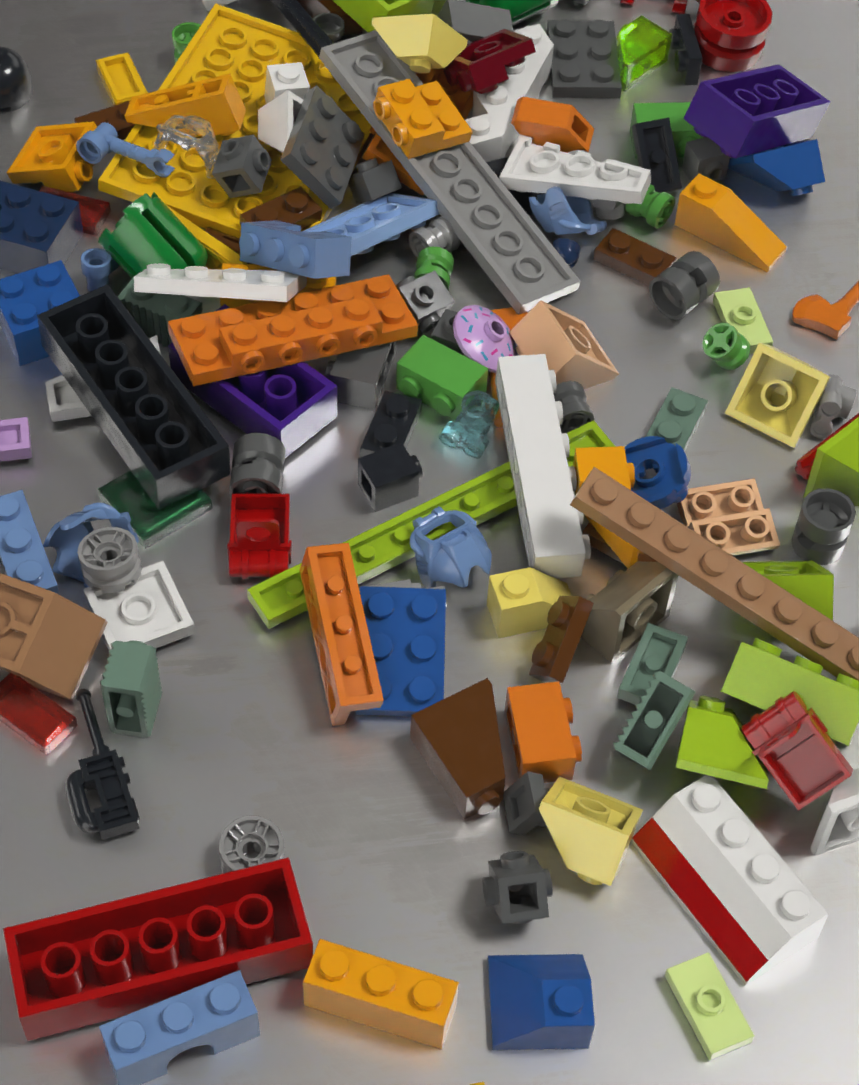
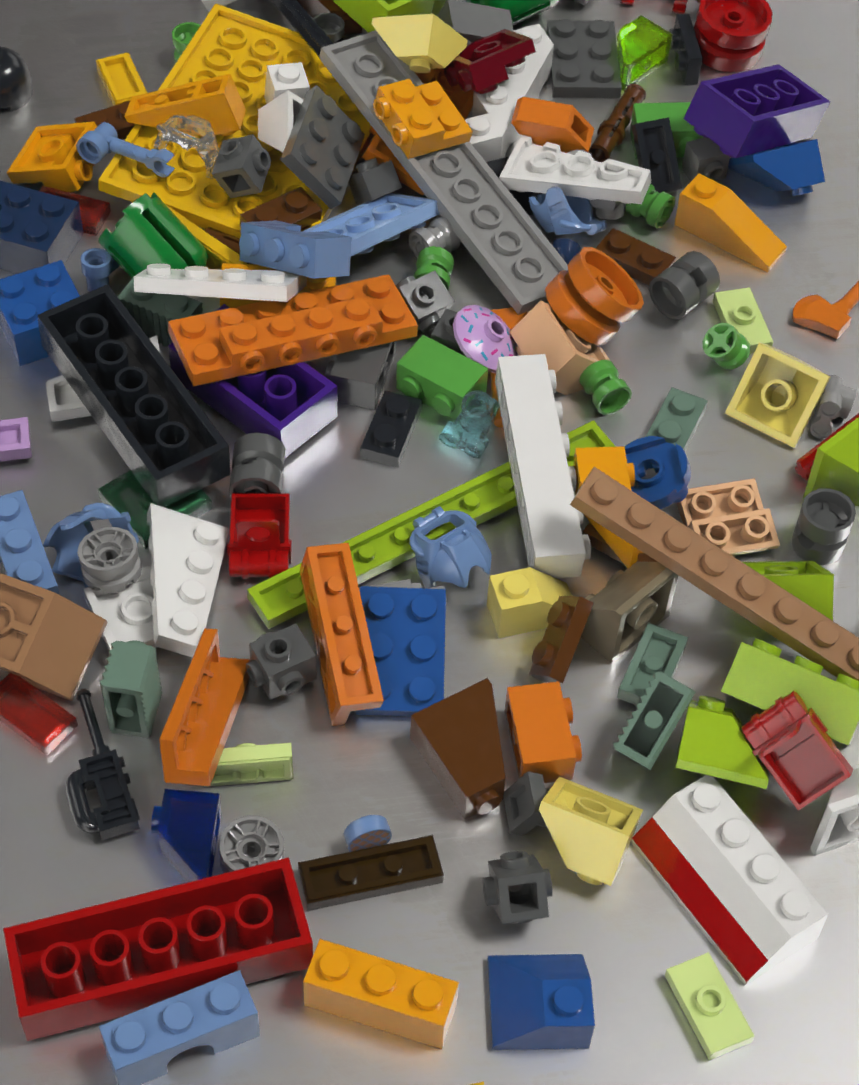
black brick [358,442,423,512] -> none
dark grey wheel [553,381,594,433] -> none
none -> white wing [147,503,230,658]
none -> clear blue slope [151,789,222,882]
none -> orange fence [159,628,250,786]
none -> yellowish green plate [206,743,294,787]
none -> dark grey brick [246,623,317,700]
none -> dark brown tile [298,835,444,911]
none -> medium blue tile [343,815,392,852]
none -> orange wheel [545,247,644,345]
none -> bright green wheel [579,360,632,415]
none -> reddish brown pin [588,84,646,162]

